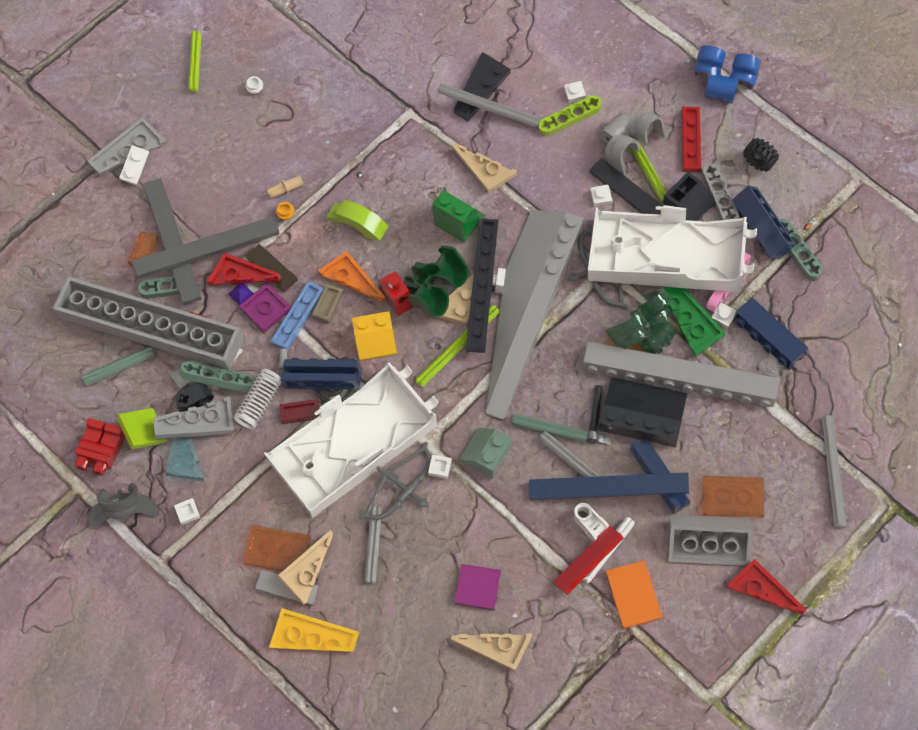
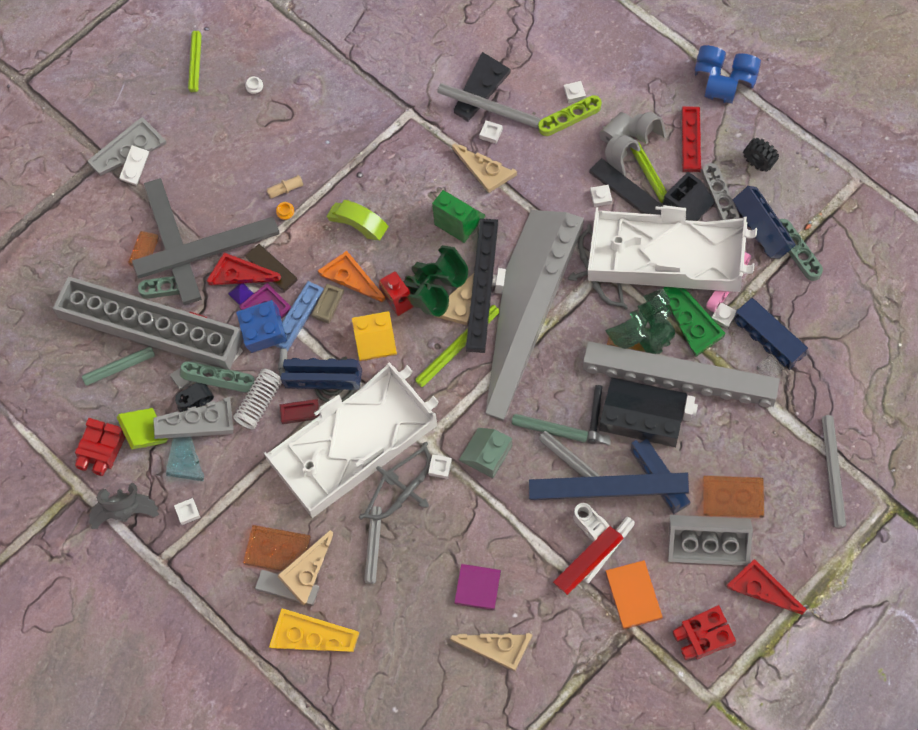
none -> blue brick [236,300,287,353]
none -> white plate [479,121,503,144]
none -> red hips [673,605,736,660]
none -> white plate [683,395,698,422]

